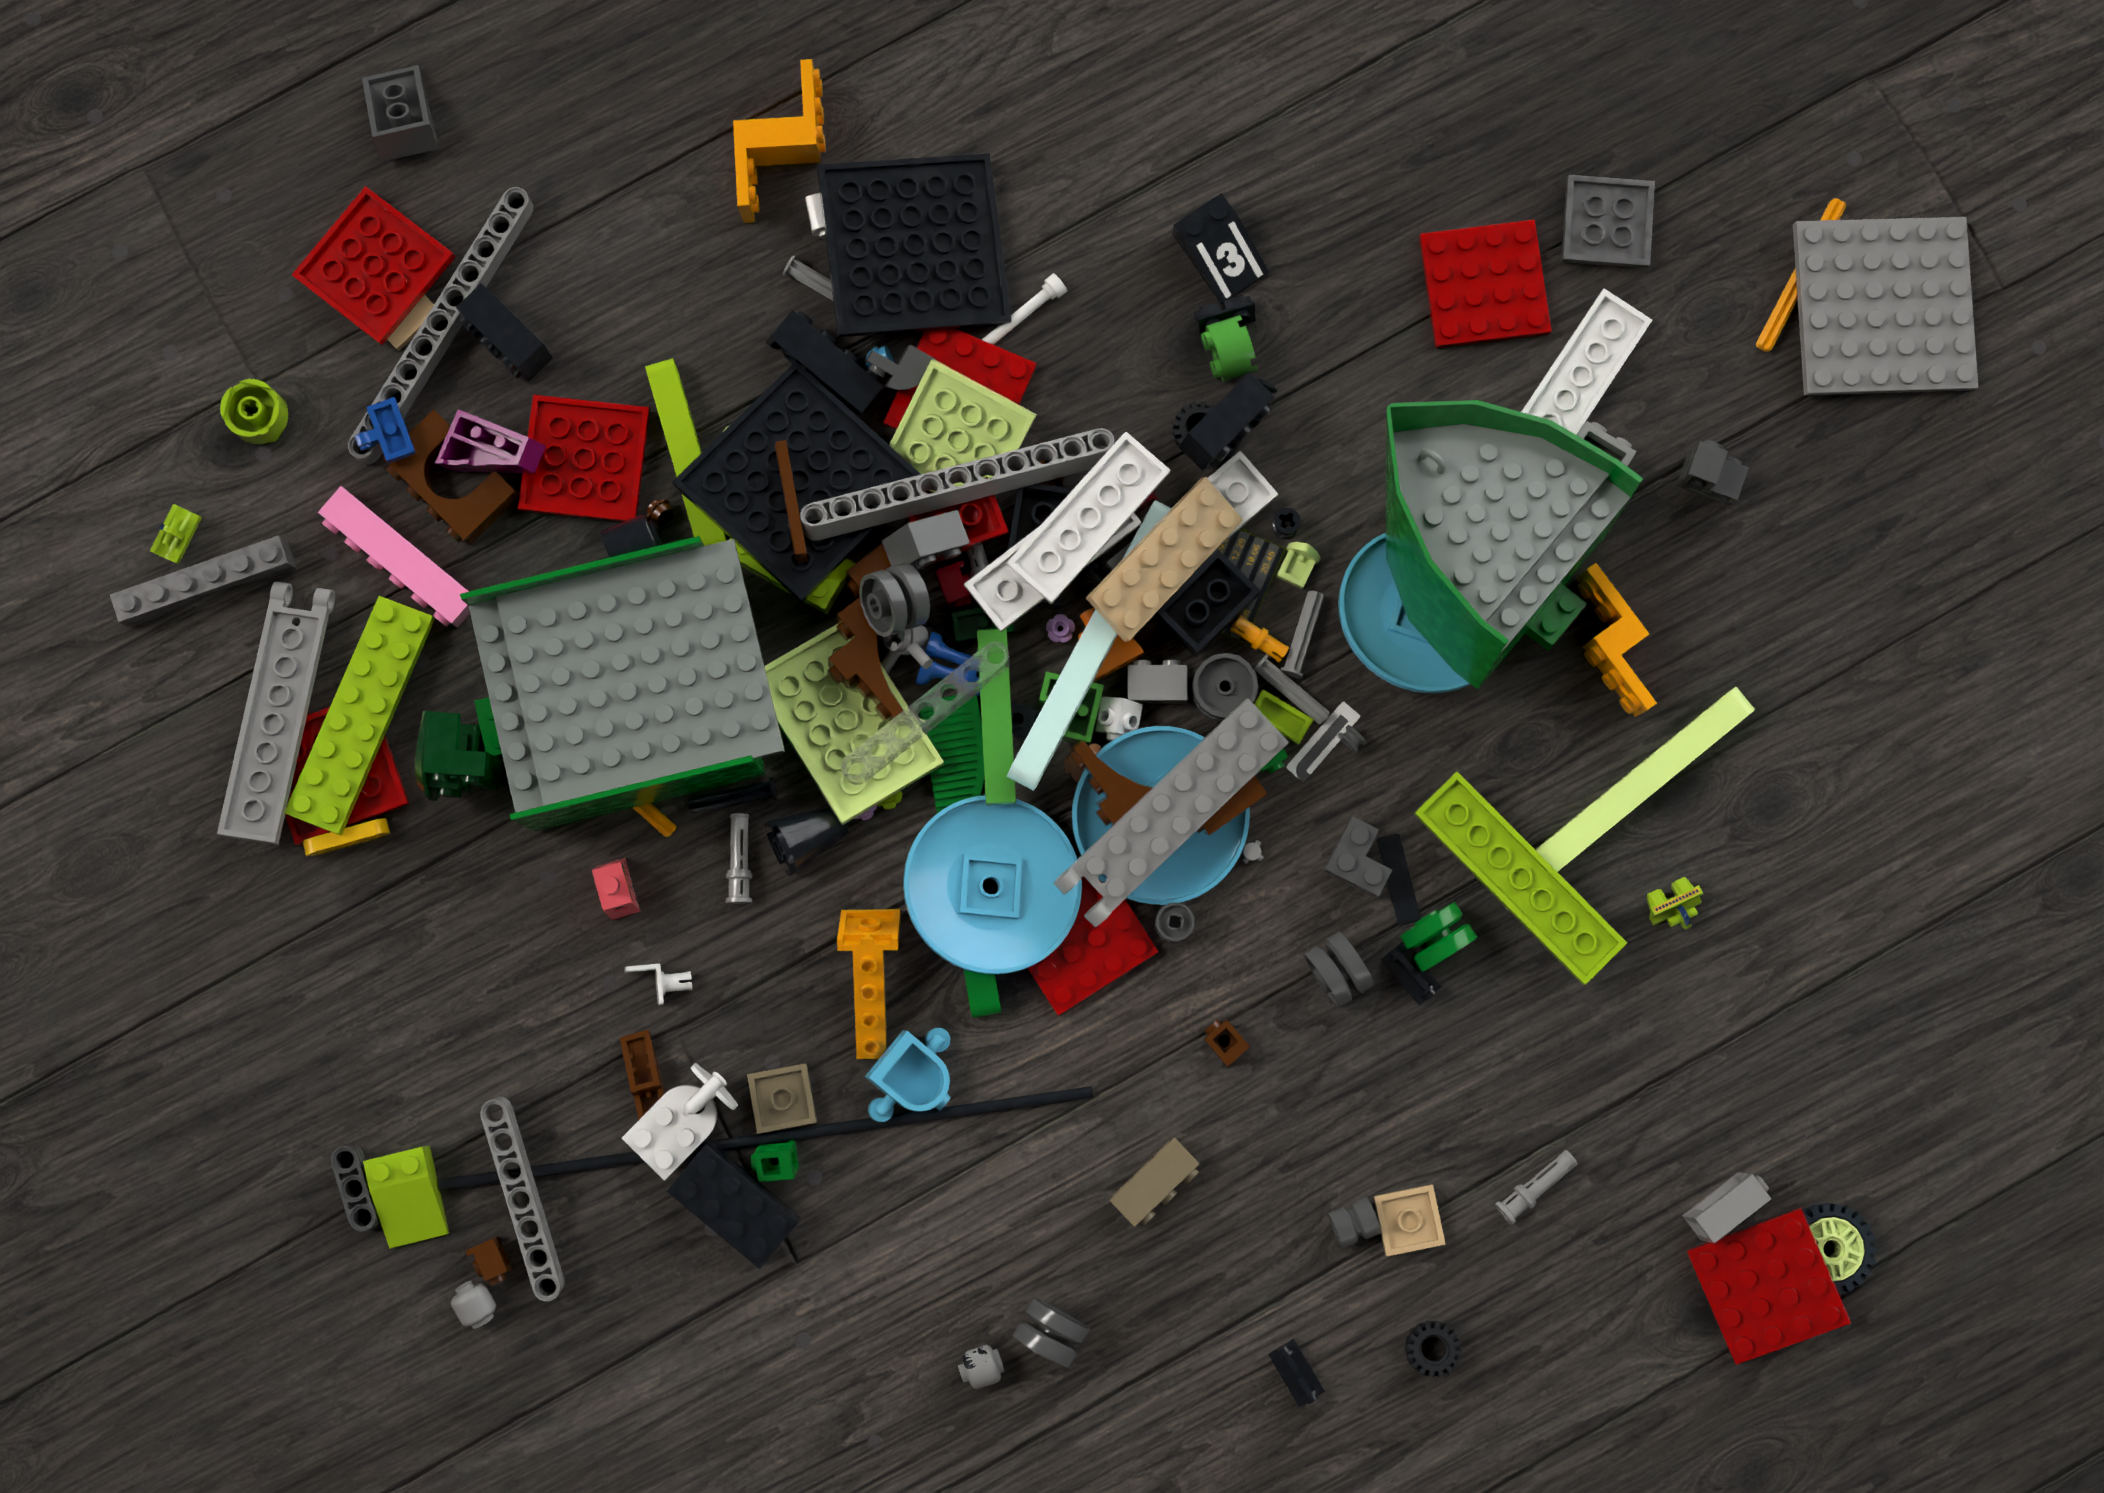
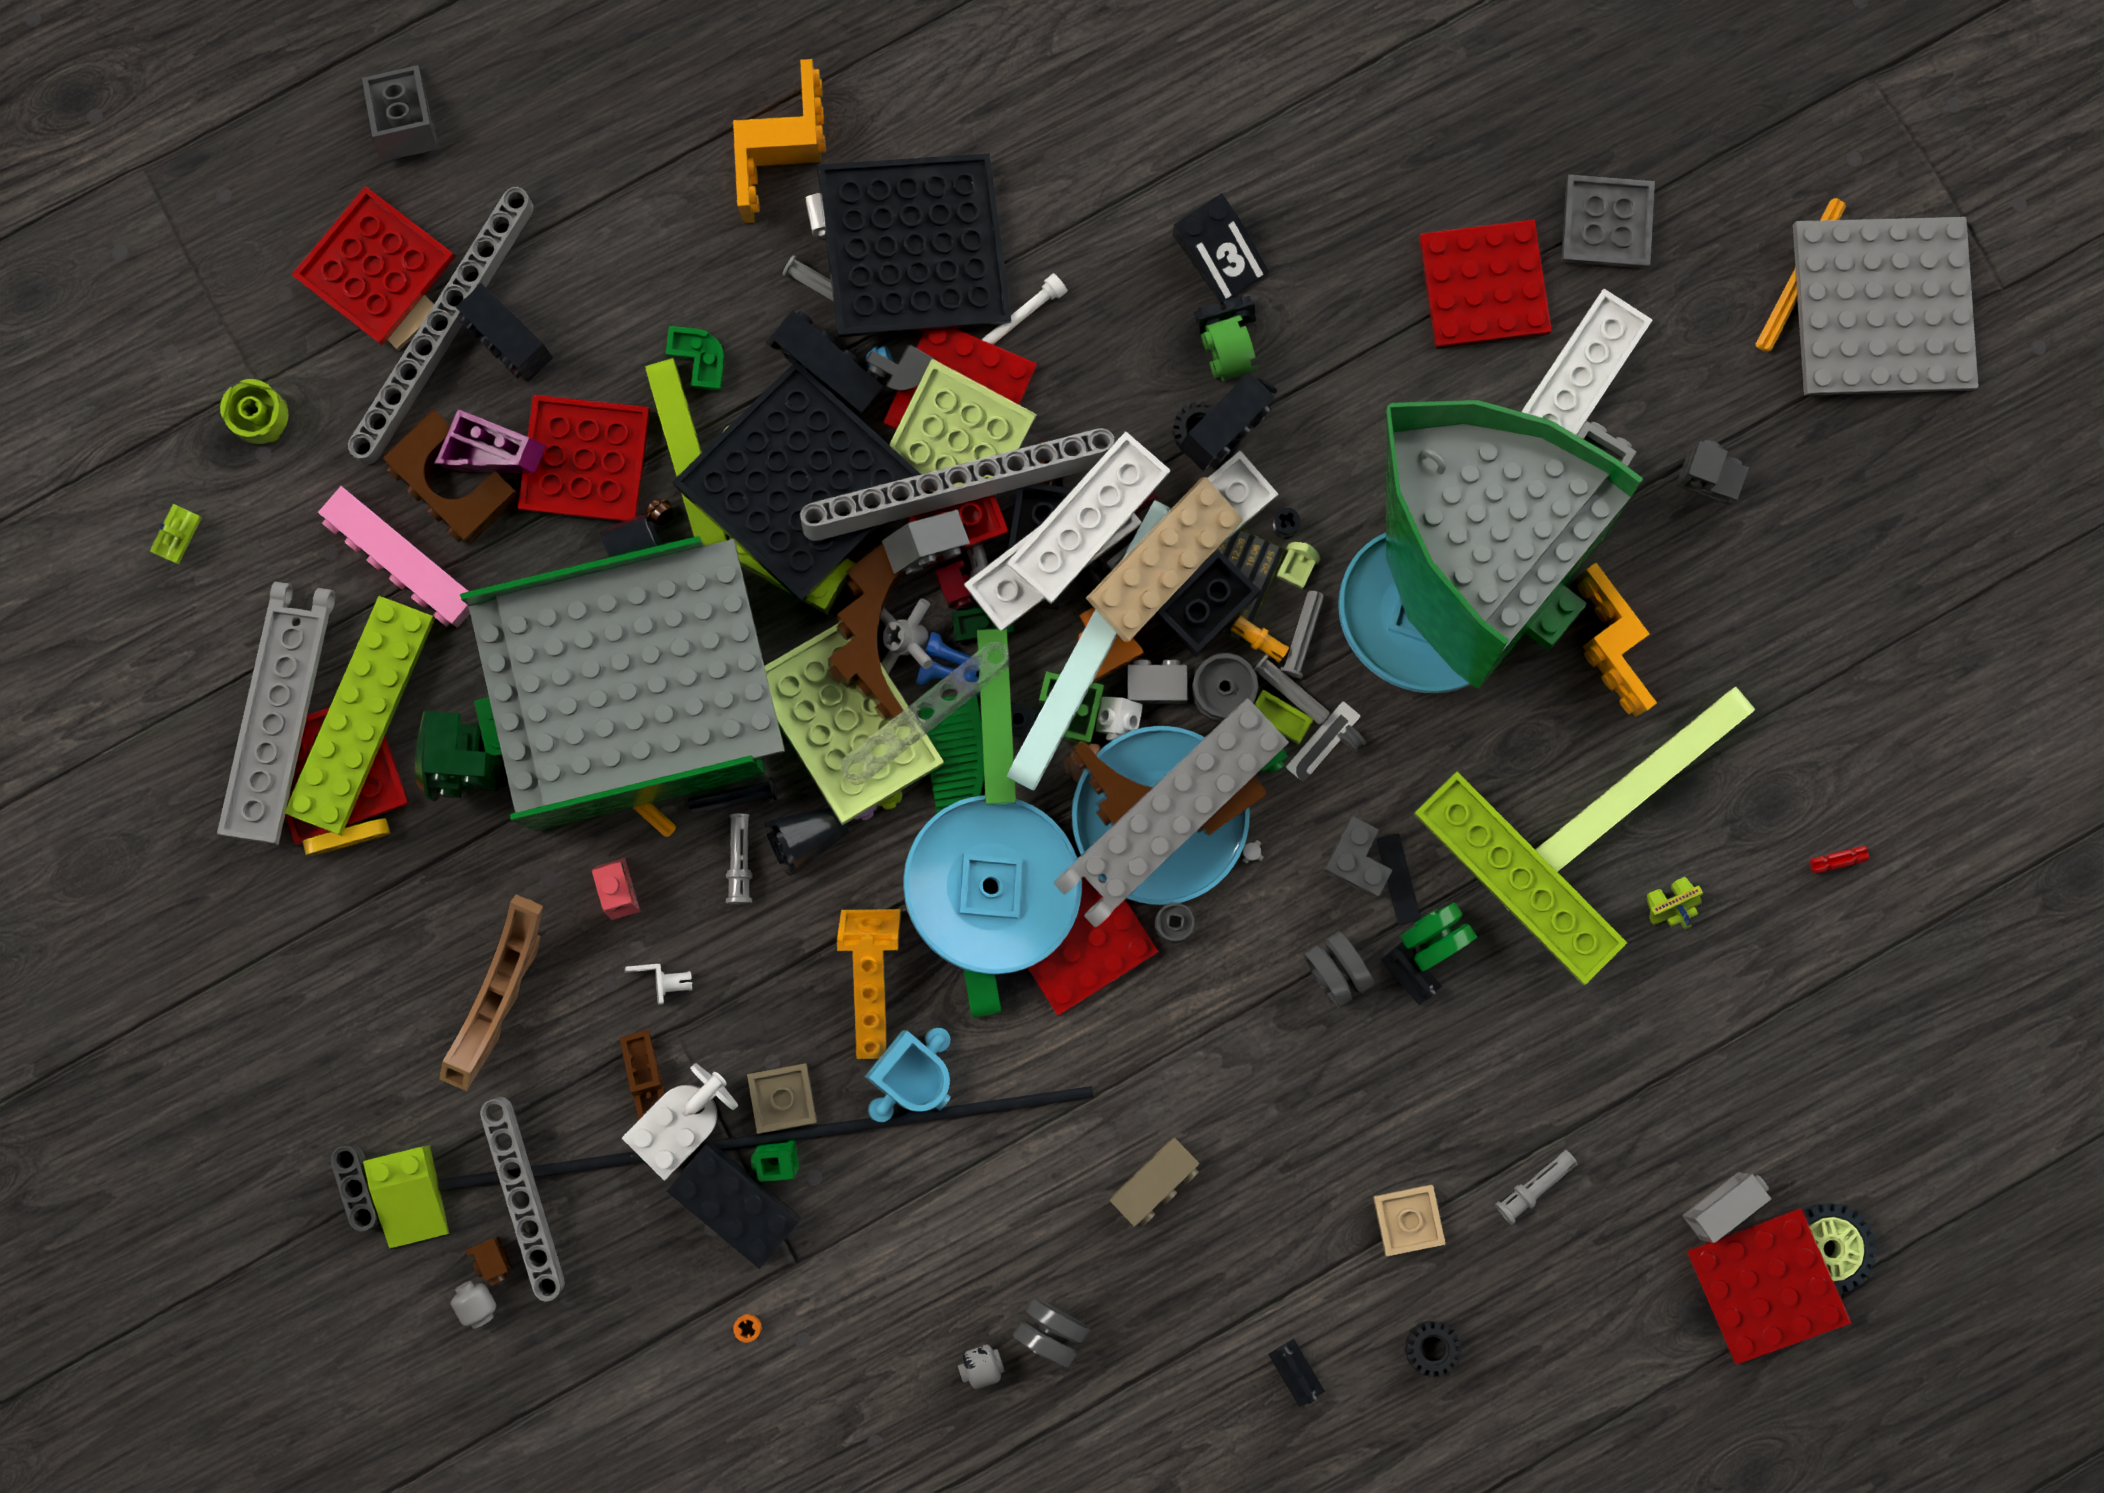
flat silver arch [110,535,297,628] -> none
blue plate [355,397,416,464] -> none
reddish brown tile [775,440,808,563] -> none
dark grey wheel [859,563,930,637] -> none
lavender plate [1046,614,1075,643] -> none
reddish brown brick [1203,1019,1250,1067] -> none
dark grey wheel [1327,1197,1382,1249] -> none
none -> medium nougat arch [439,895,543,1091]
none -> green plate [666,326,725,391]
none -> orange bush [733,1314,762,1343]
none -> red axle [1809,846,1869,874]

